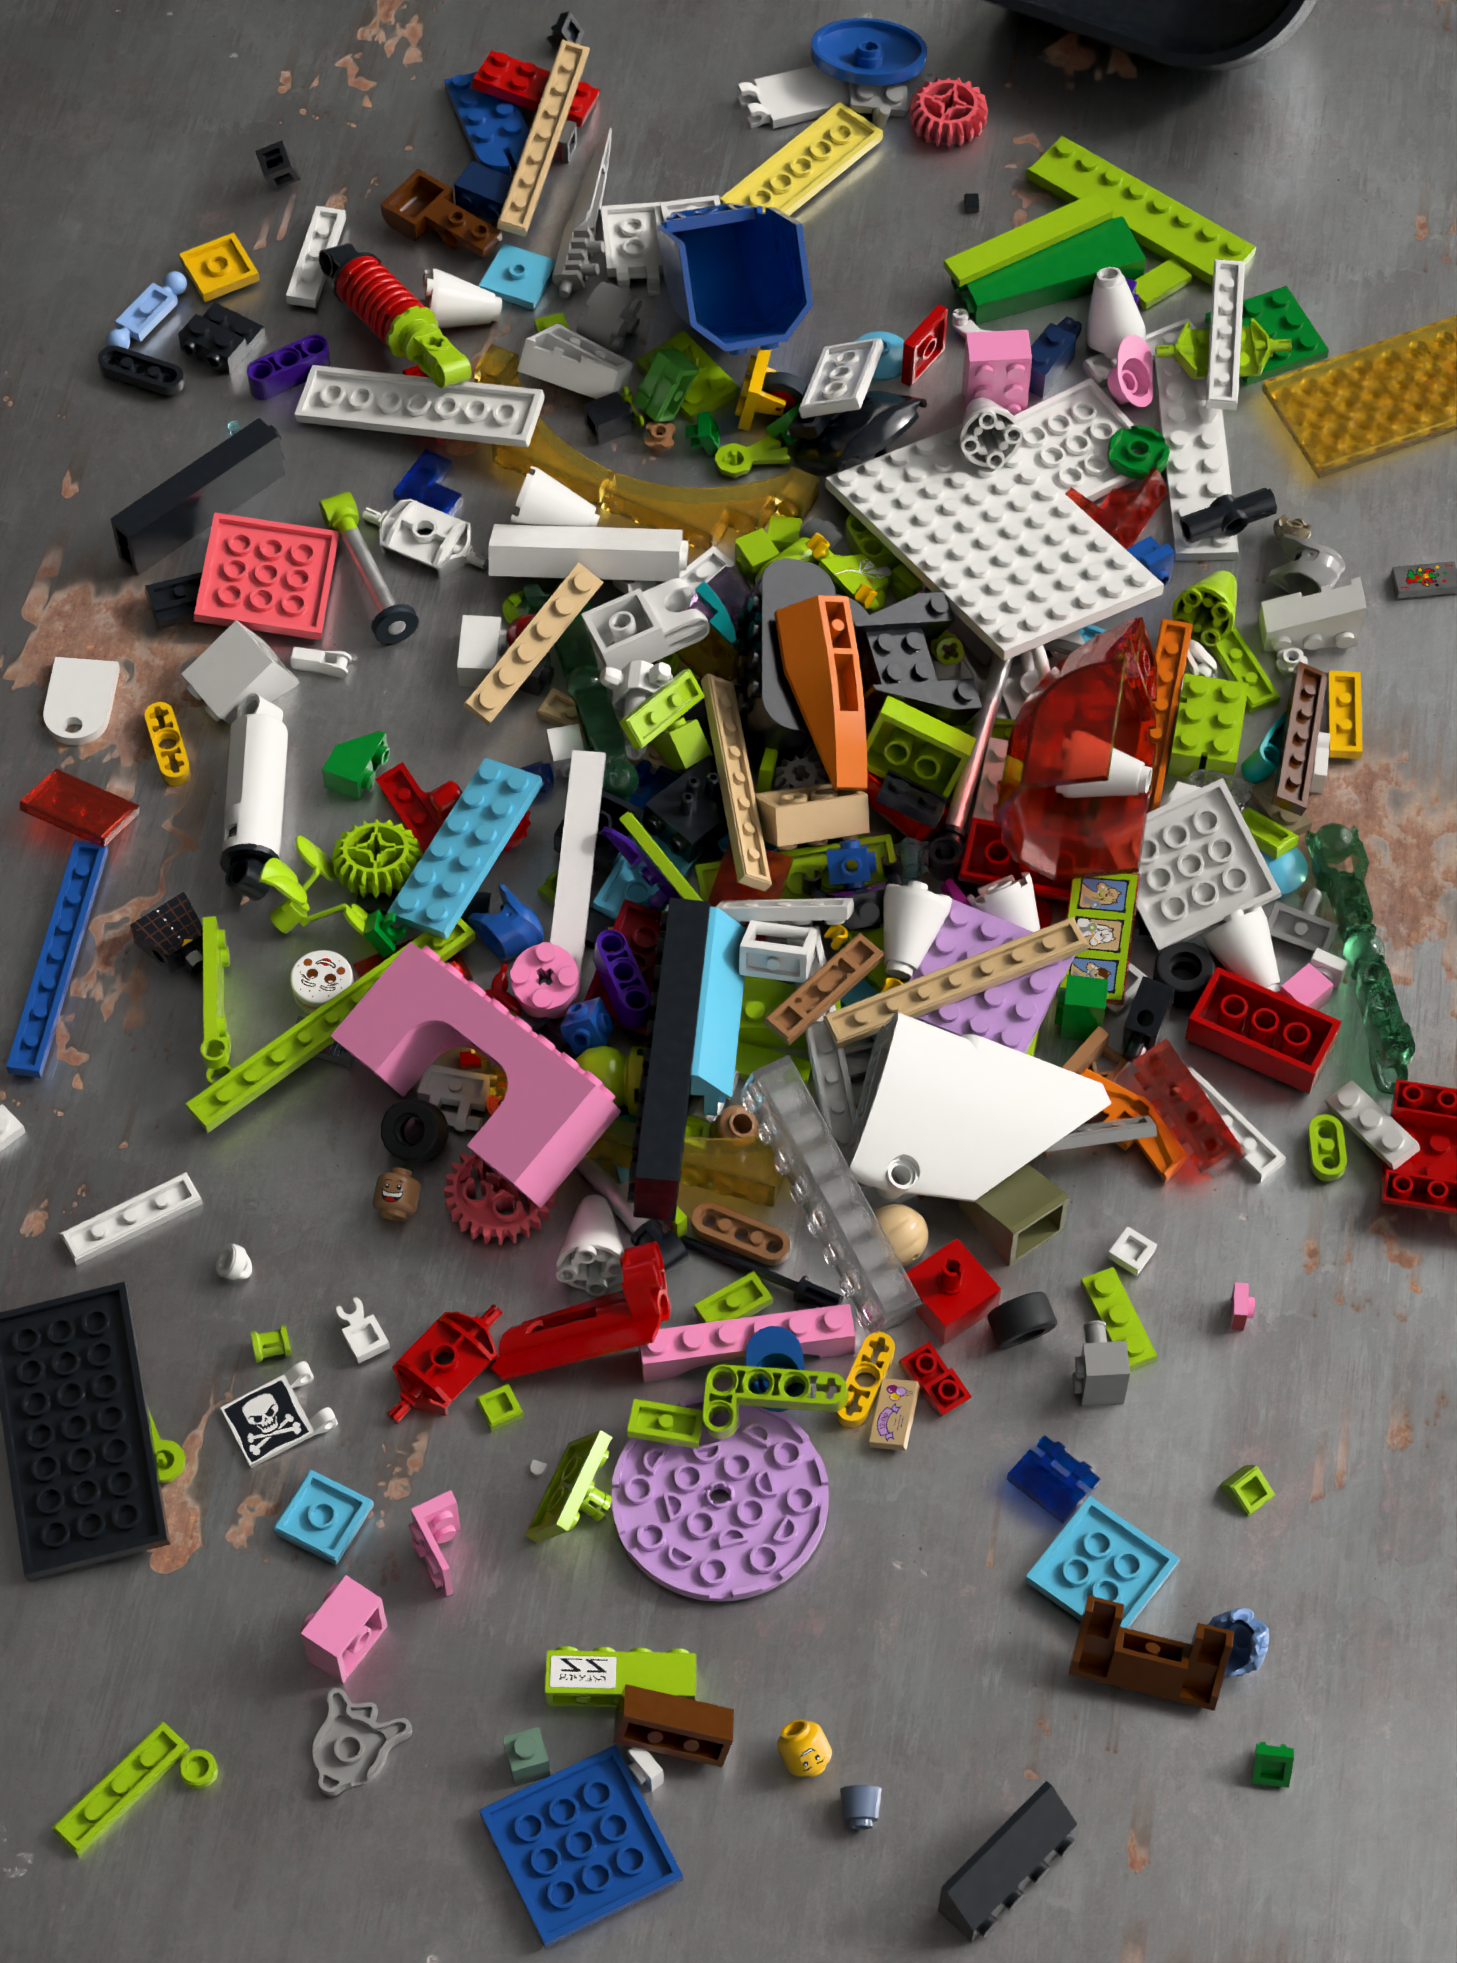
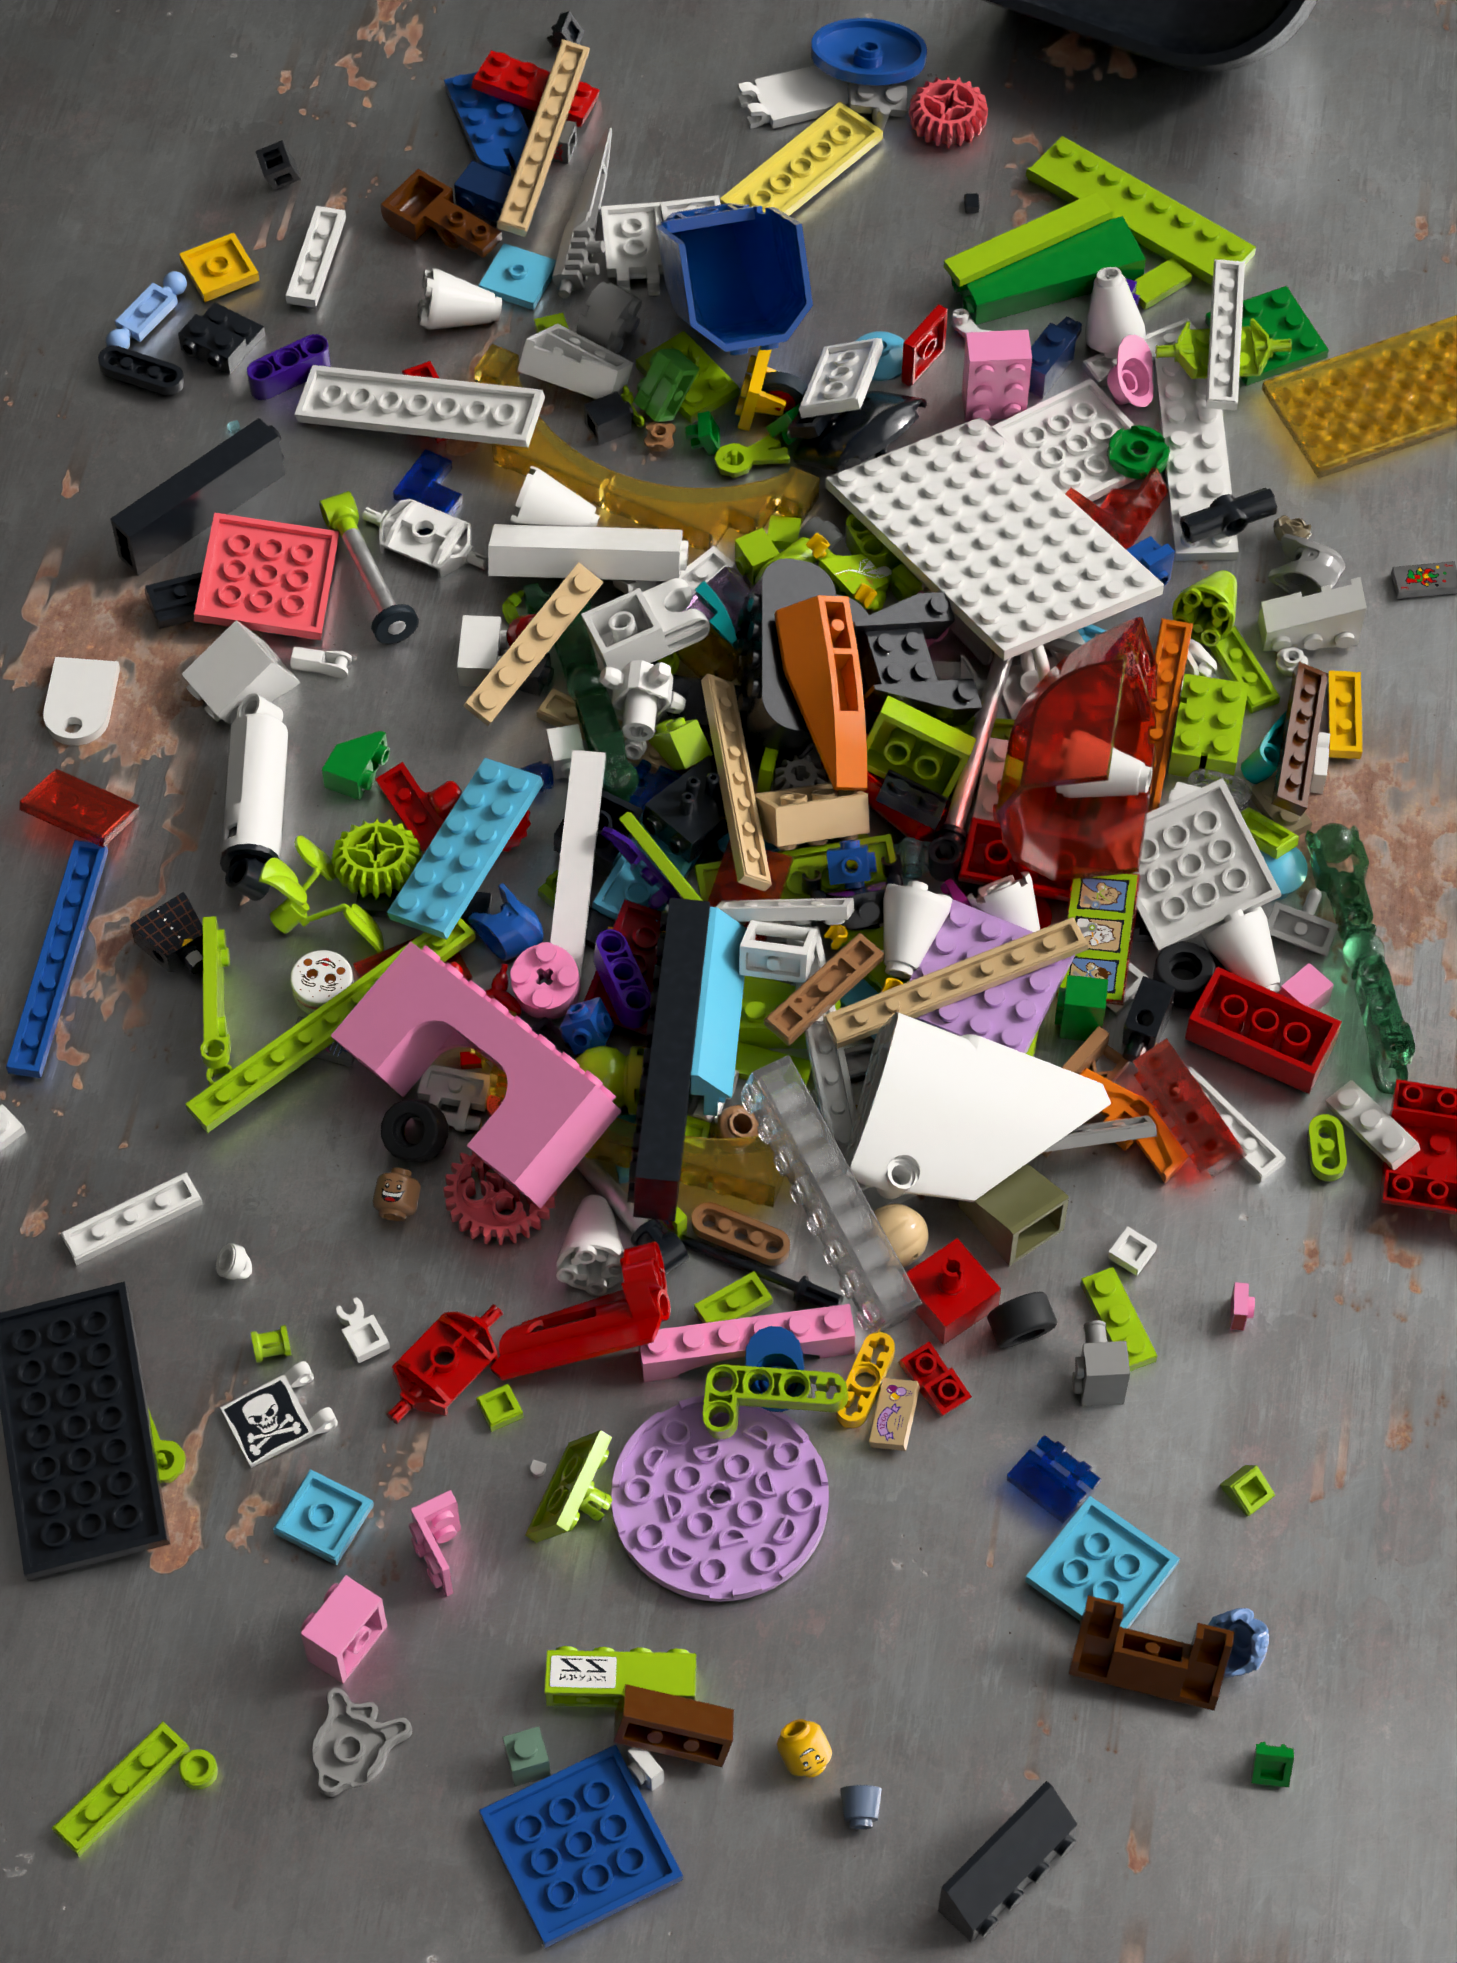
yellow beam [144,702,191,786] -> none
piece [319,243,472,389] -> none
green tile [363,910,407,958] -> none
lime tile [619,669,705,750] -> none
lime plate [627,1399,704,1449] -> none
lime bush [930,631,964,666] -> none
white cone [960,397,1023,469] -> none
white plate [1310,948,1348,988] -> none

